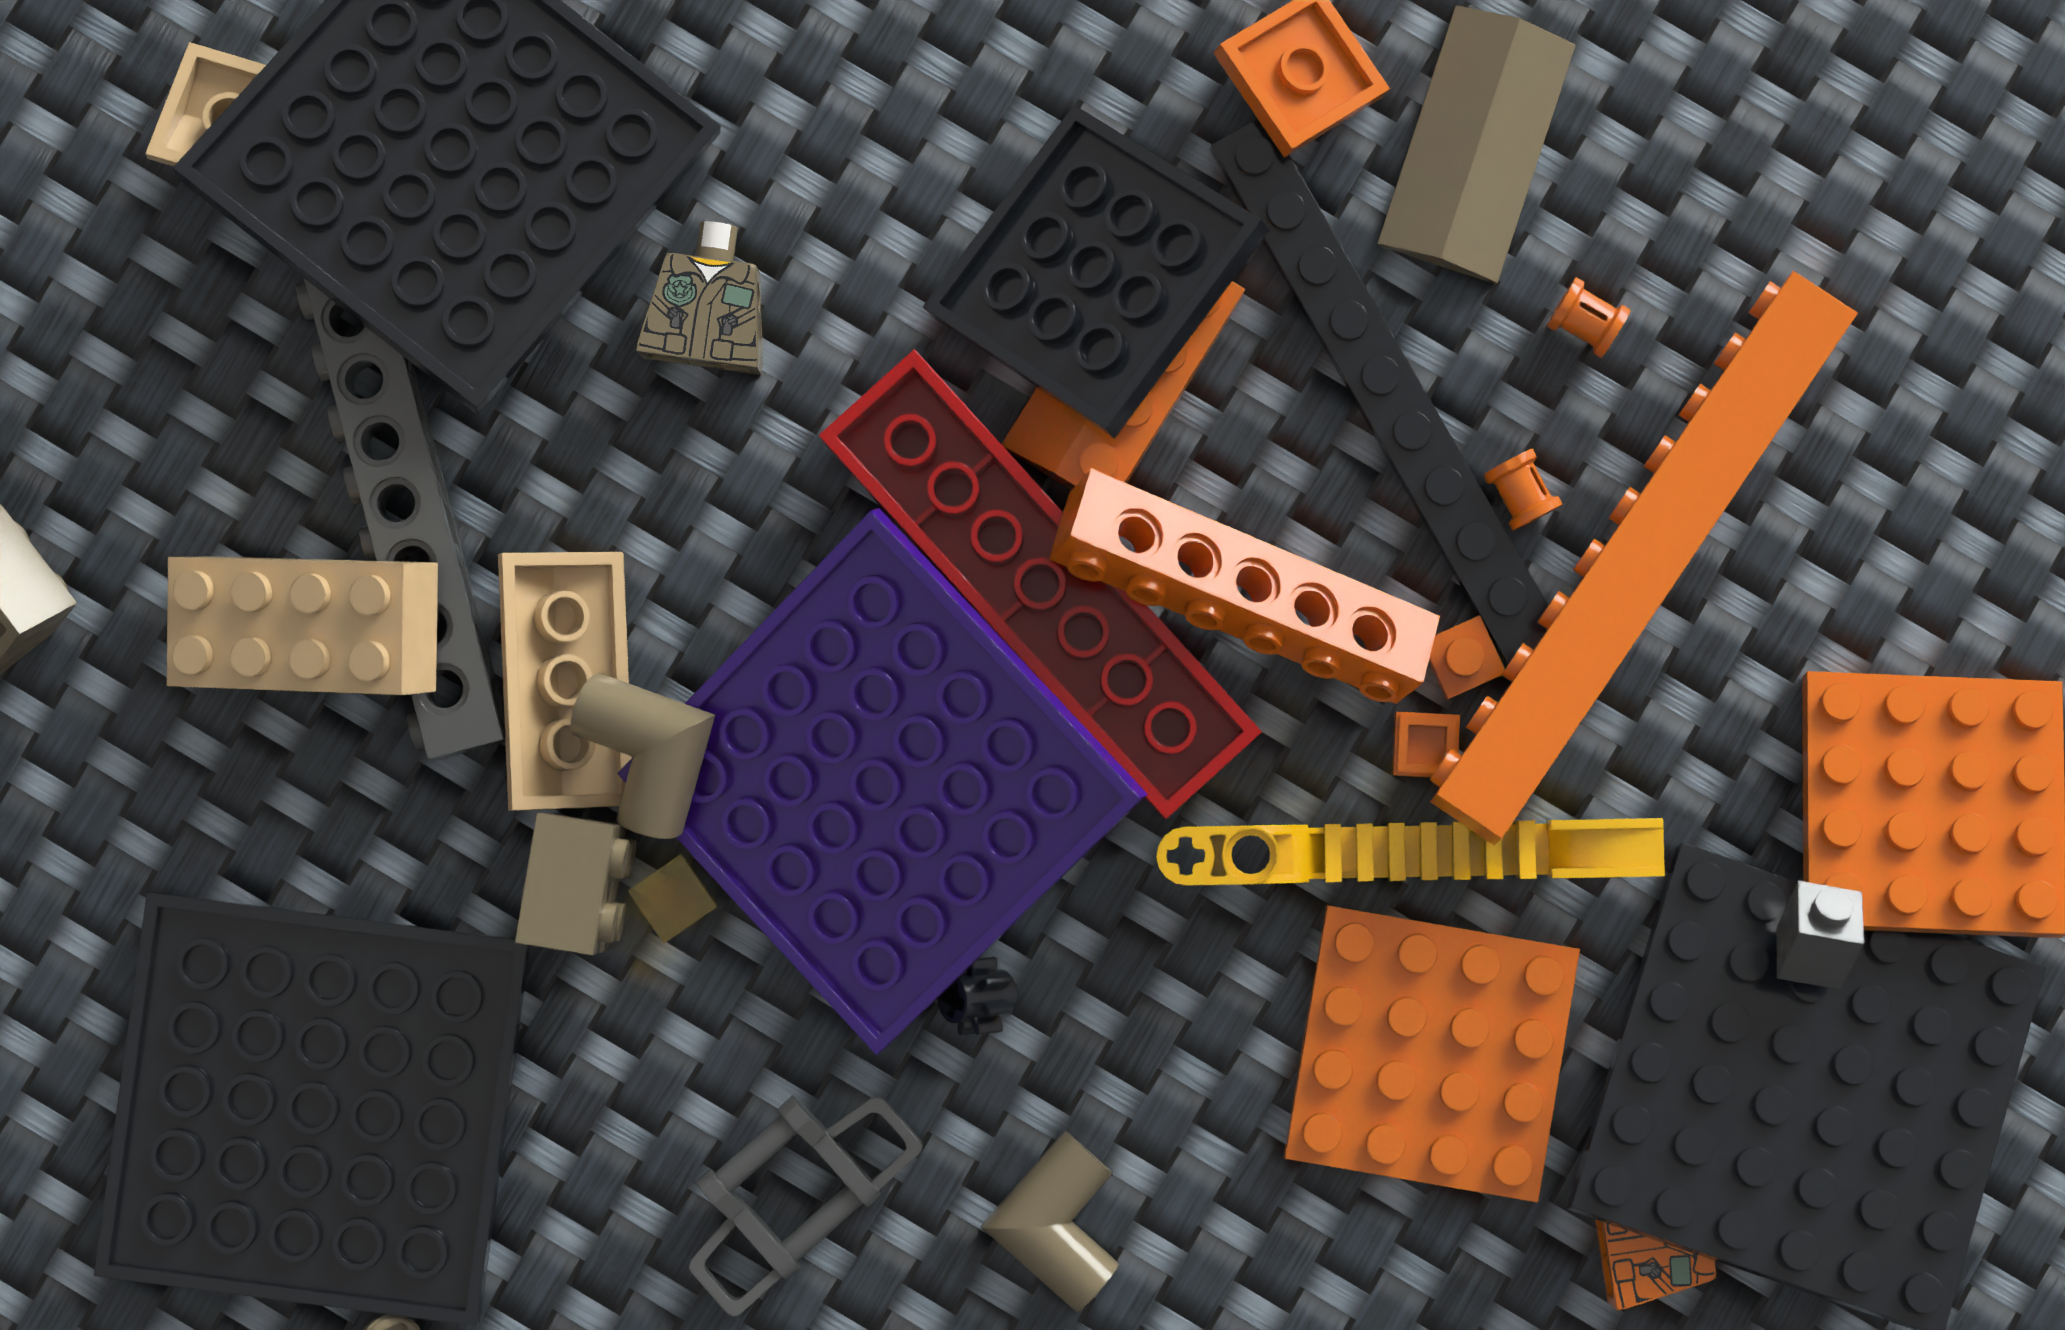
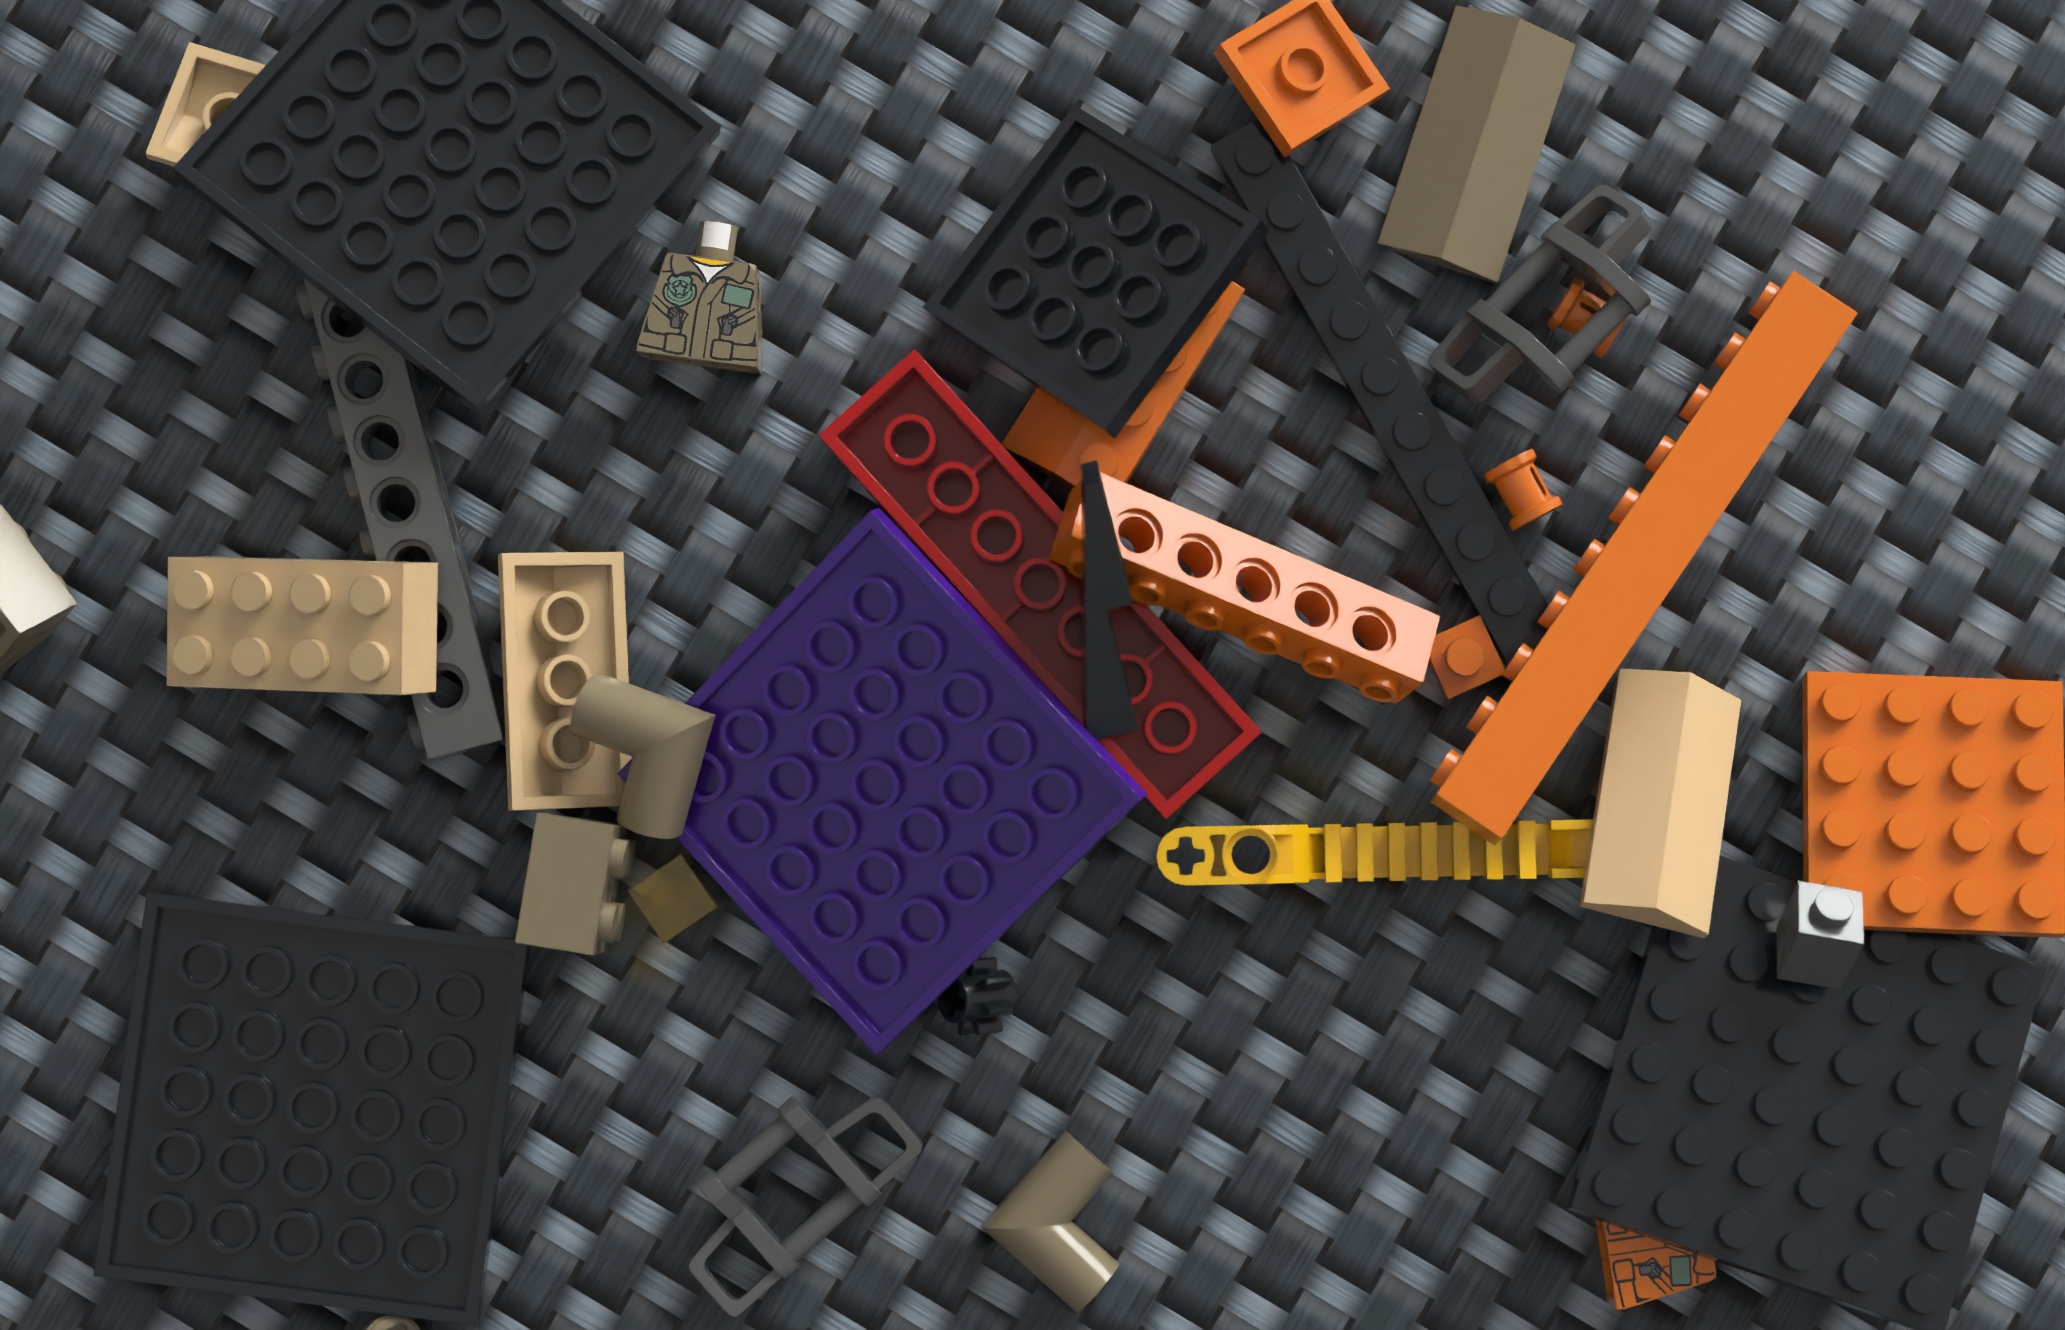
orange plate [1283,905,1580,1203] -> none
orange tile [1391,712,1460,778] -> none
none -> black slope [1081,460,1138,740]
none -> dark grey bar [1428,185,1652,403]
none -> tan slope [1580,668,1741,938]

